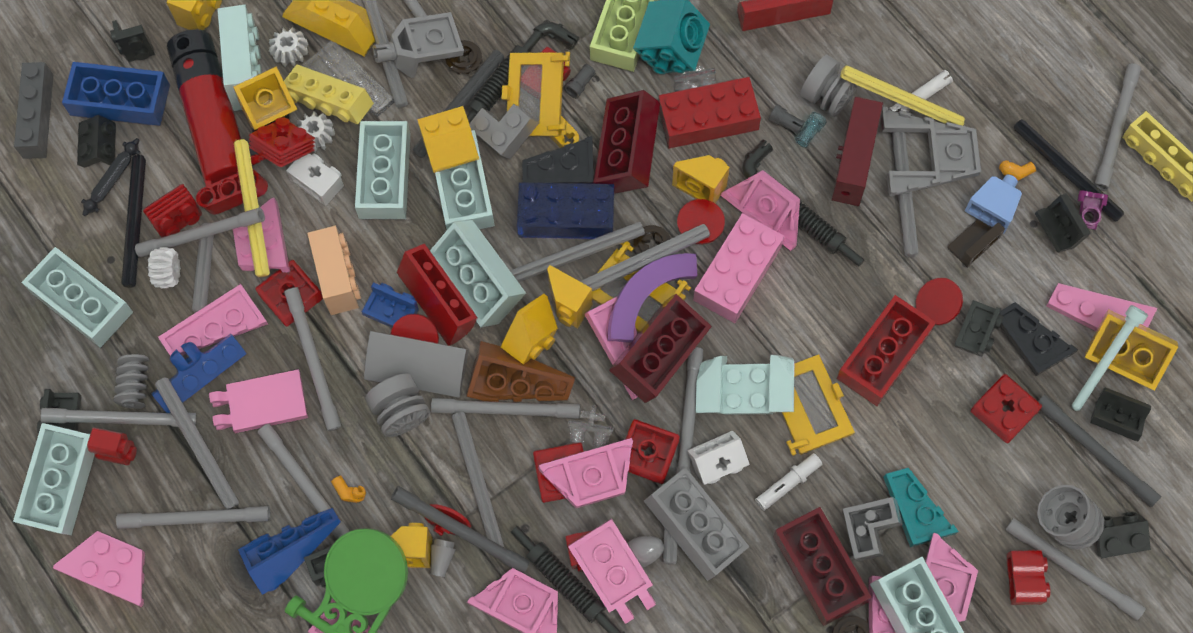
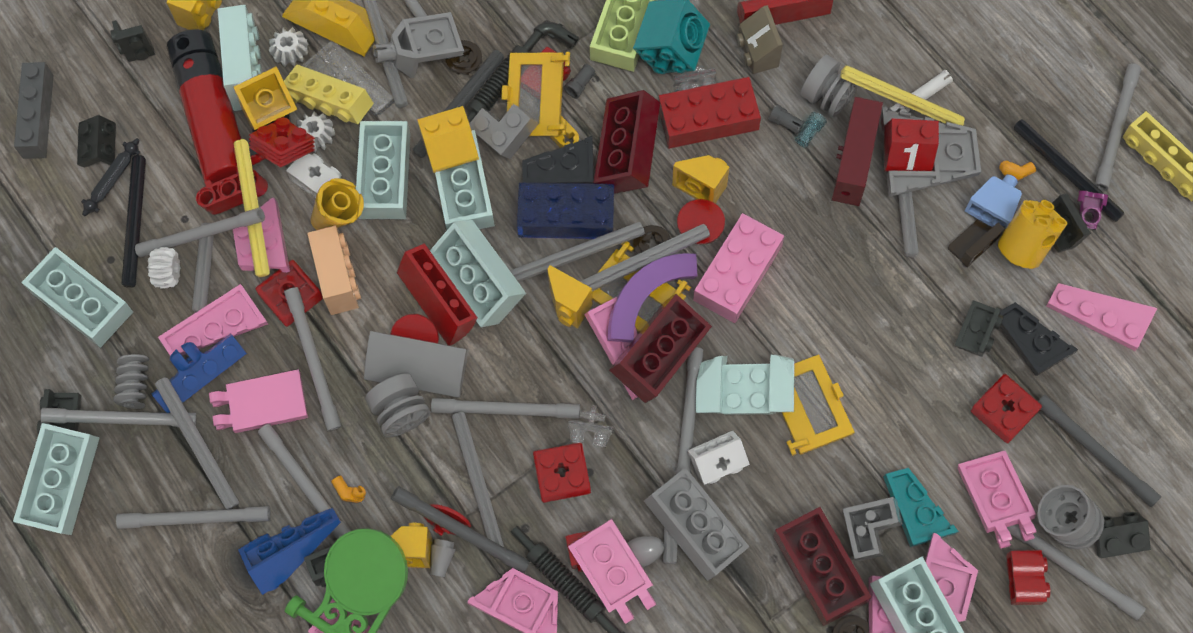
bright pink wing [53,531,145,607] -> none
blue brick [62,62,170,126] -> none
red brick [87,428,137,466] -> none
red brick [143,184,202,238] -> none
blue bracket [362,282,419,328] -> none
dark orange wedge [466,341,575,402] -> none
yellow slope [501,294,558,364] -> none
bright pink wing [538,438,633,508] -> none
red brick [625,419,680,484] -> none
bright pink wing [720,170,800,251] -> none
pearl dark grey piece [742,140,865,267] -> none
white pin [755,453,822,511] -> none
red brick [836,295,936,407] -> none
red piece [916,278,963,325] -> none
light aqua piece [1072,305,1148,411] -> none
yellow brick [1085,309,1178,391] -> none
pearl dark grey bracket [1090,387,1151,442] -> none
none -> yellow cone [311,178,364,230]
none -> dark tan slope [736,5,783,74]
none -> red slope [884,118,939,172]
none -> bright pink tile [957,451,1036,549]
none -> yellow cylinder [998,200,1067,269]

